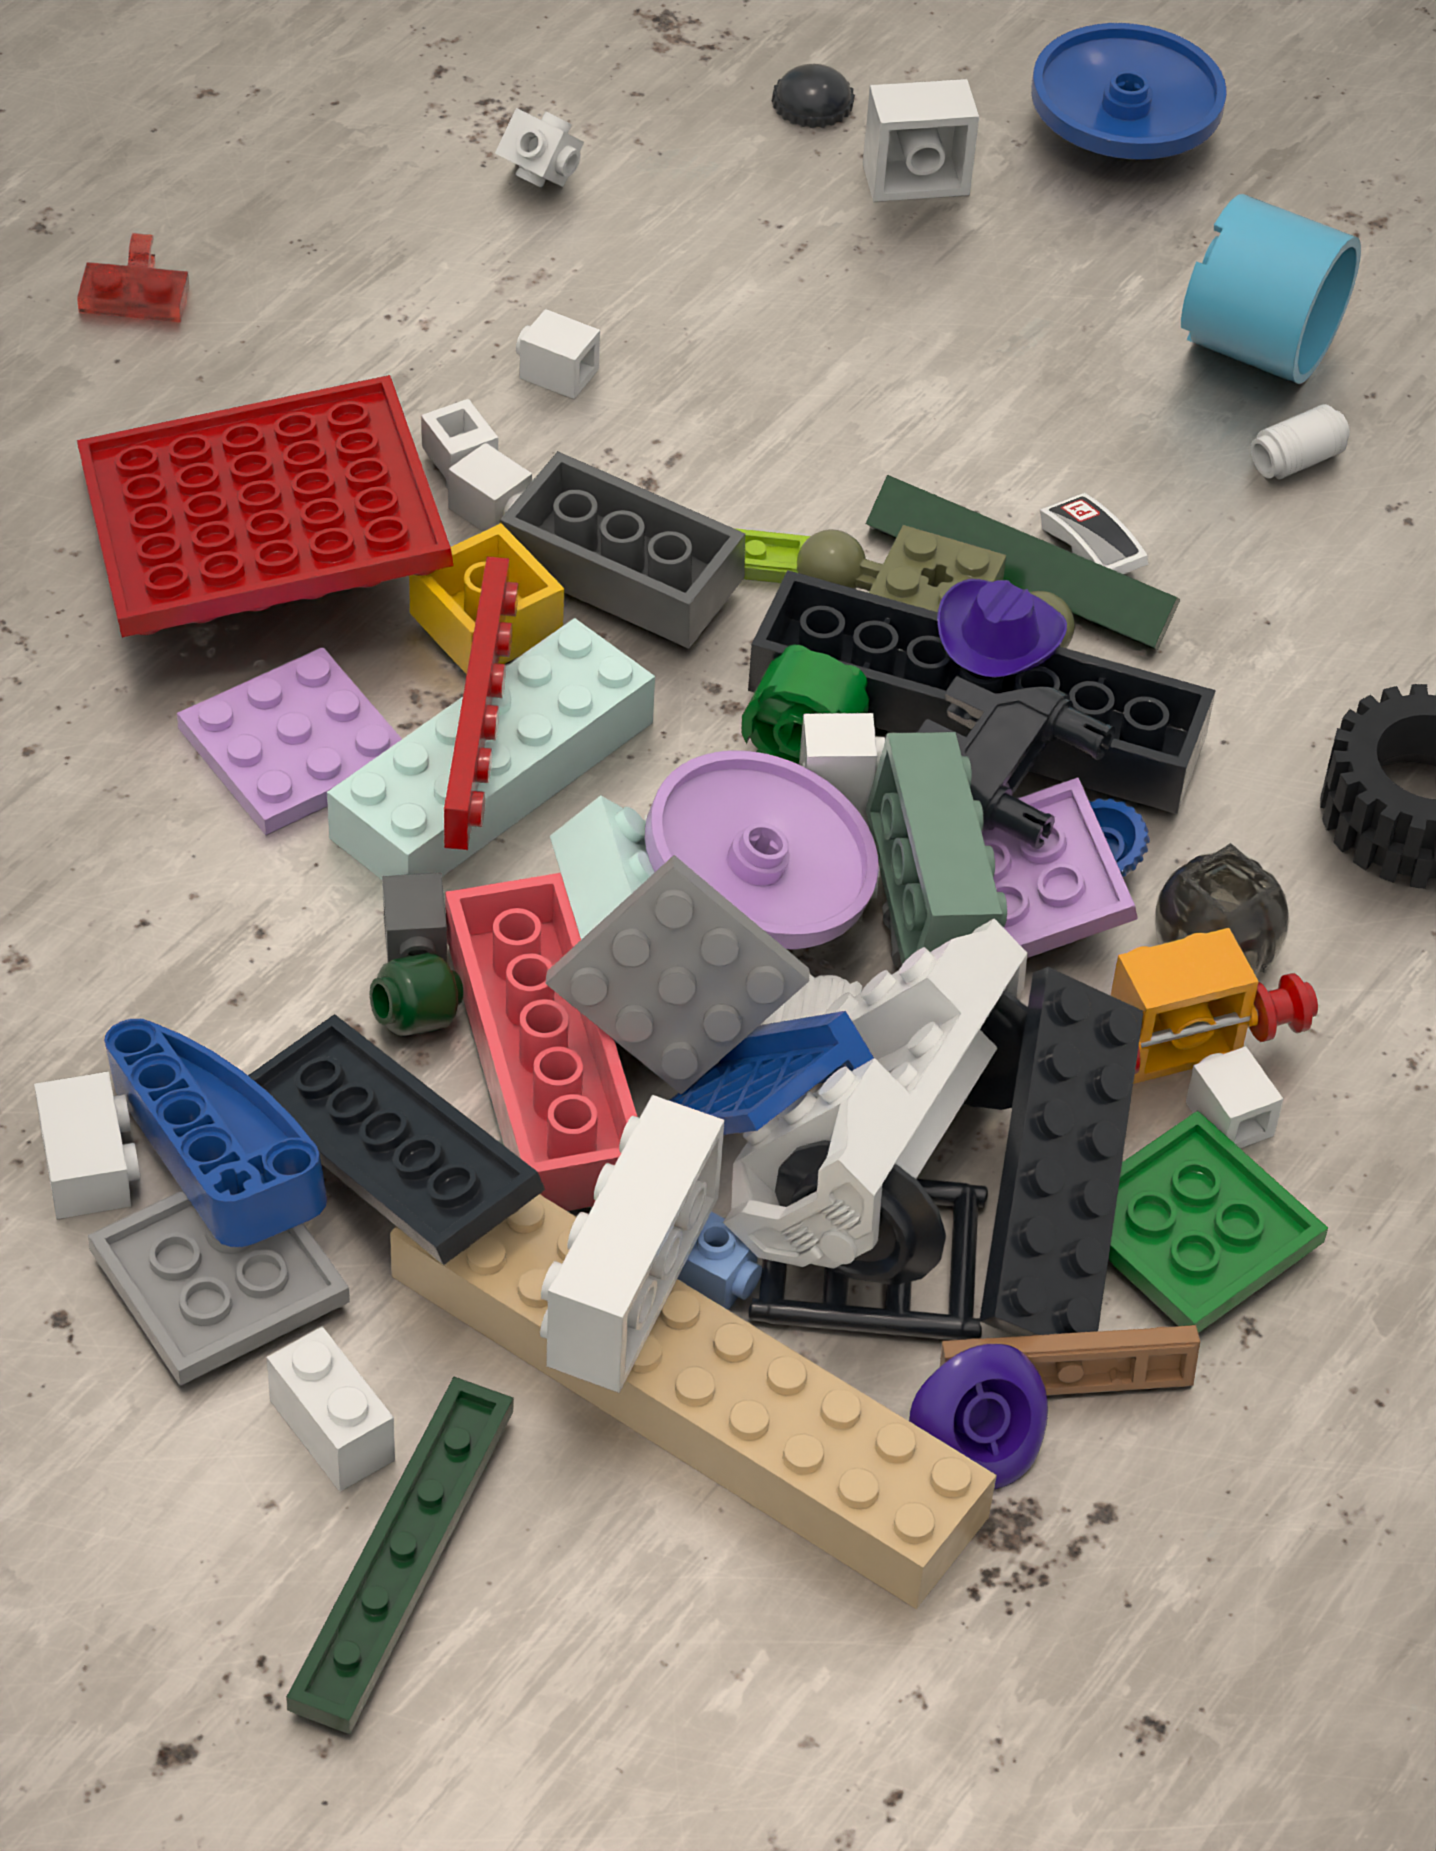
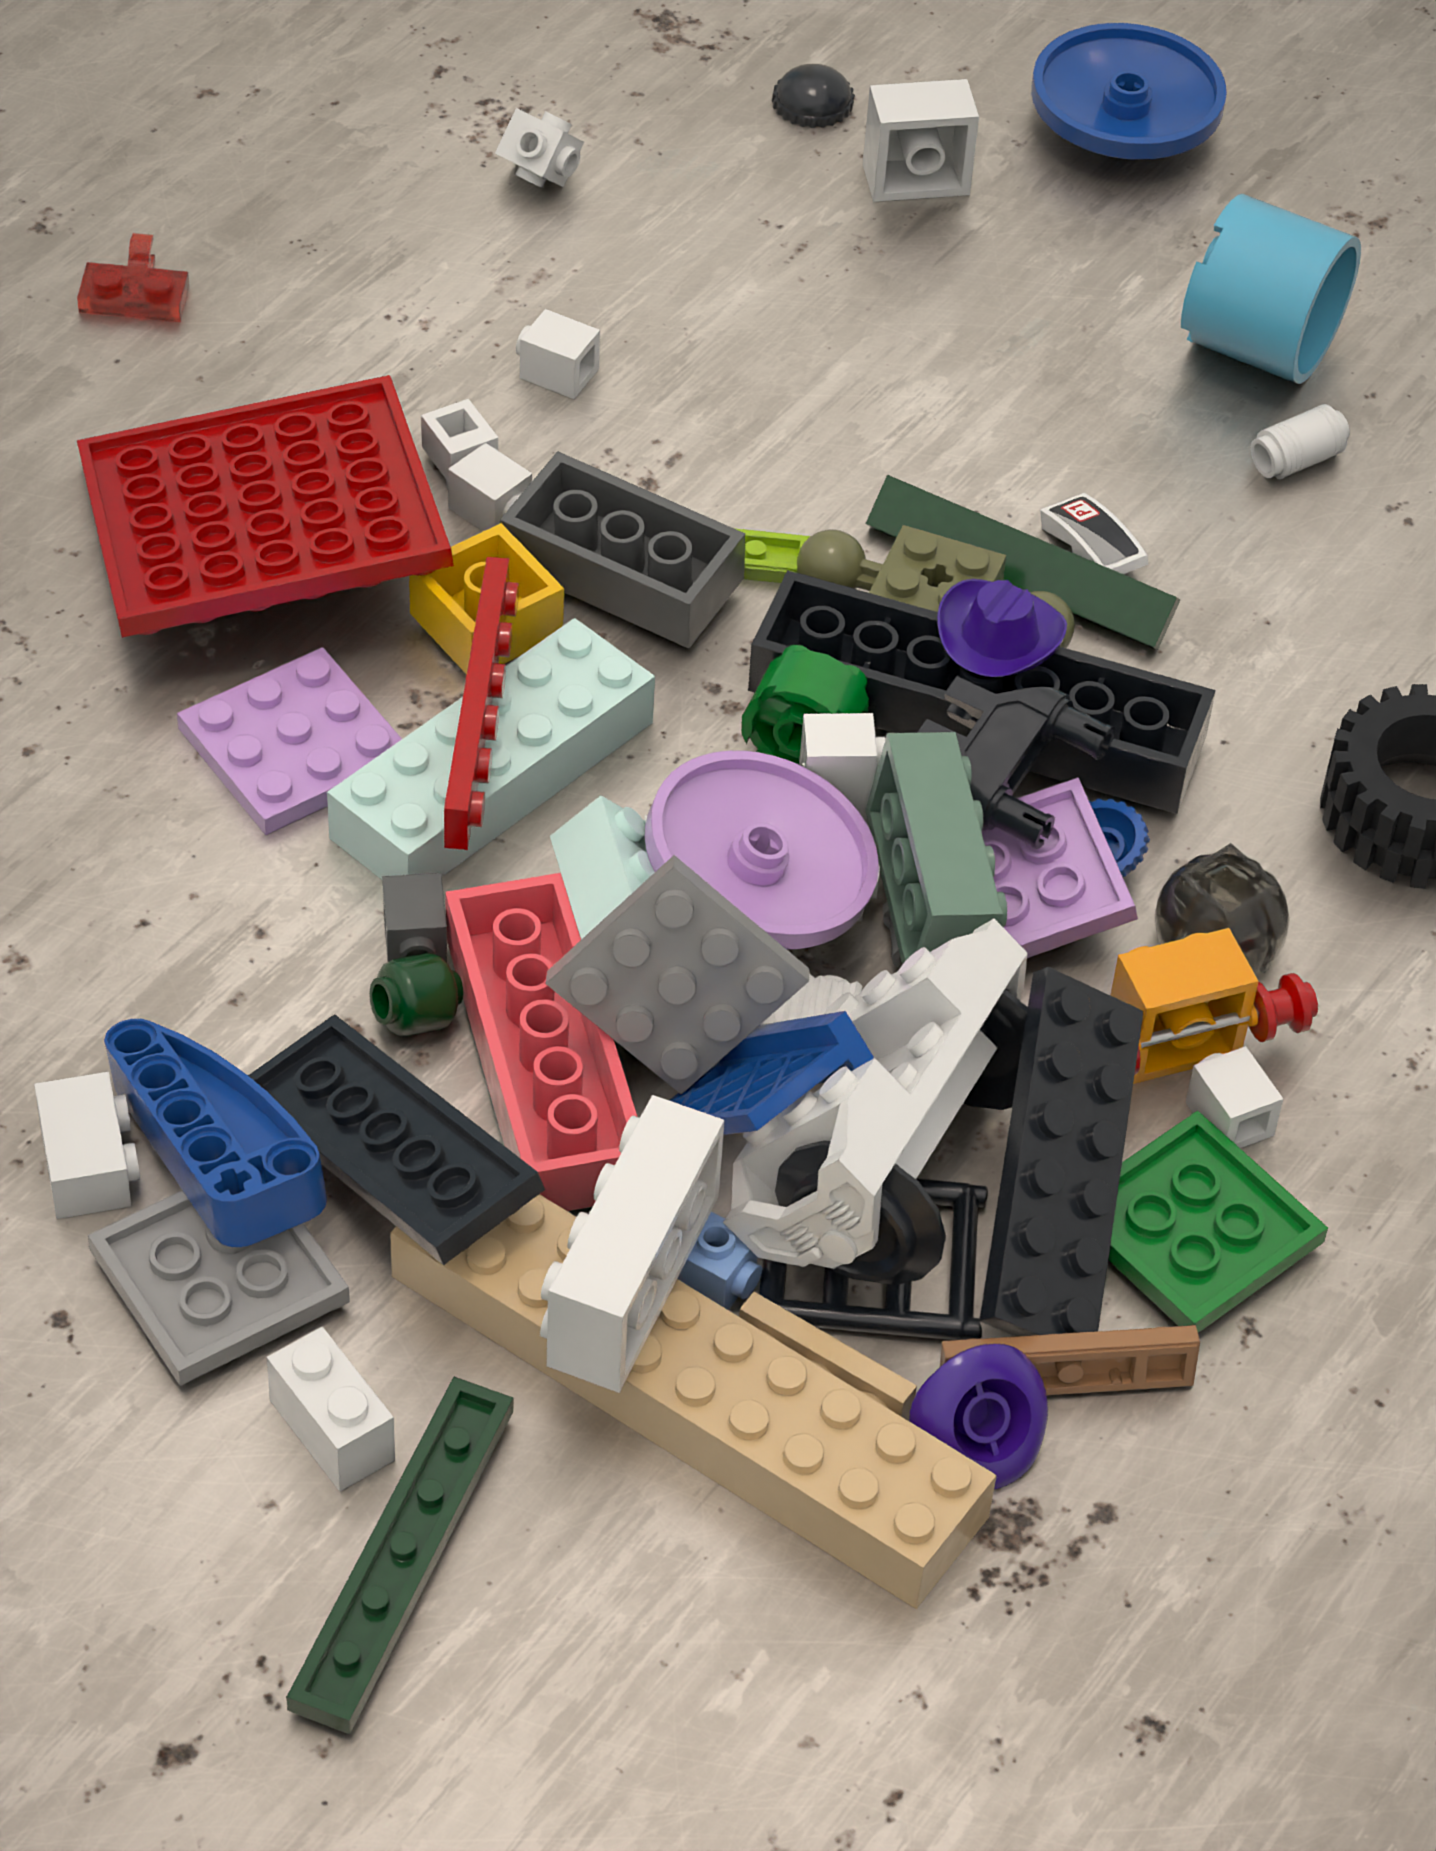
none -> tan plate [739,1292,917,1421]

